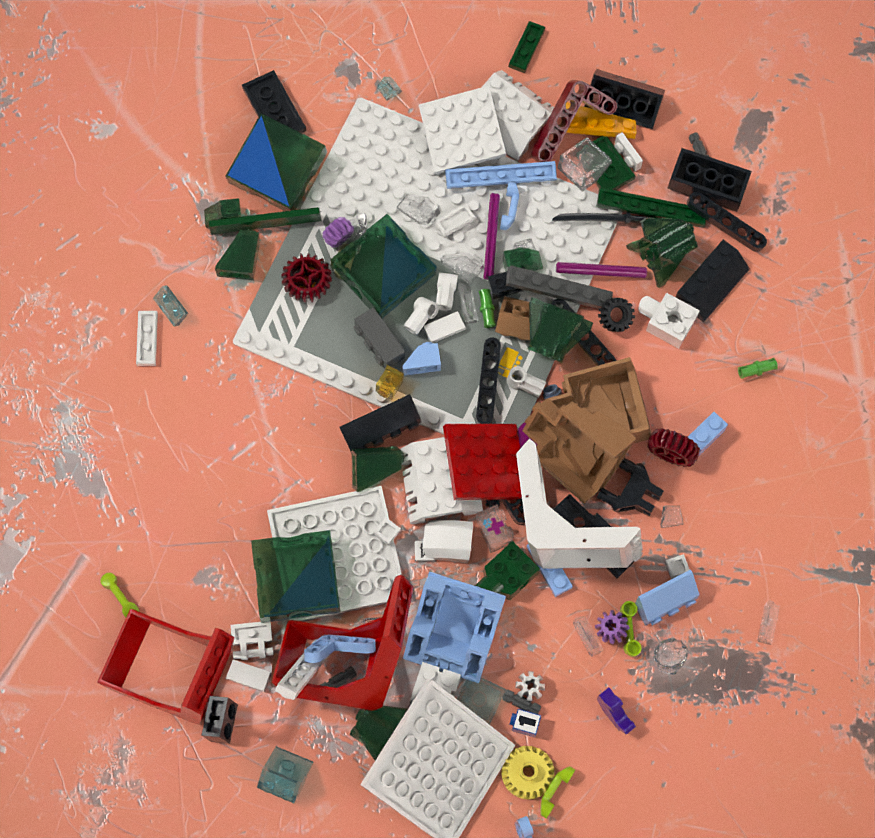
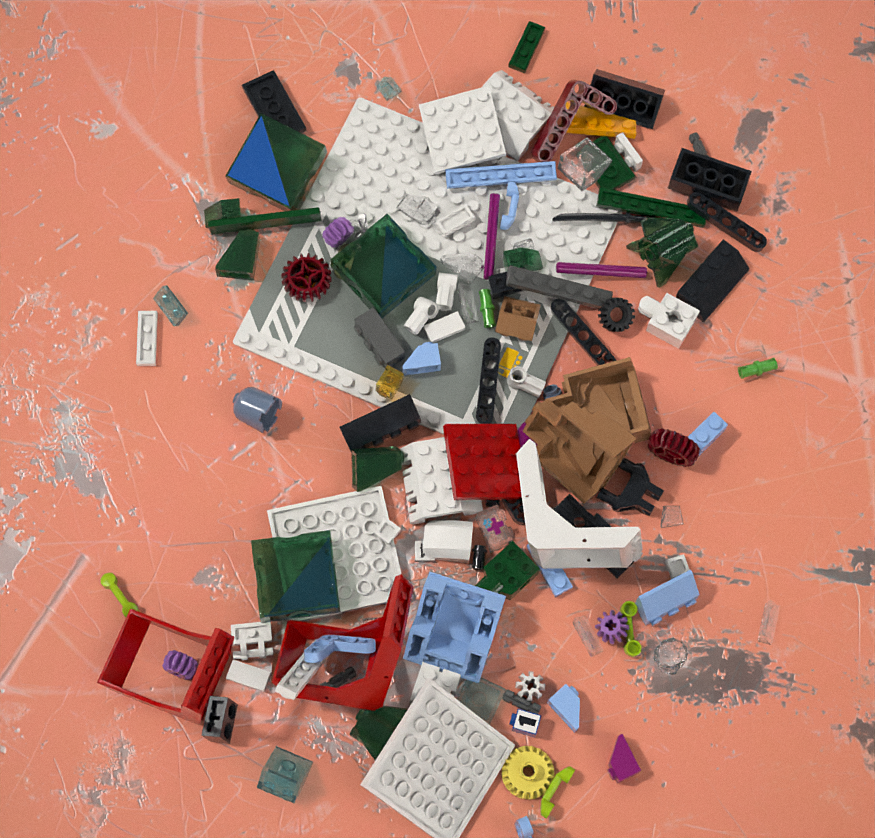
clear green brick [527,297,593,363] -> none
dark purple piece [597,687,636,735] -> none
none -> medium lavender gear [162,650,198,680]
none -> sand blue cylinder [233,387,282,433]
none -> black pin [472,545,488,570]
none -> light blue slope [547,684,580,733]
none -> magenta slope [607,734,641,784]

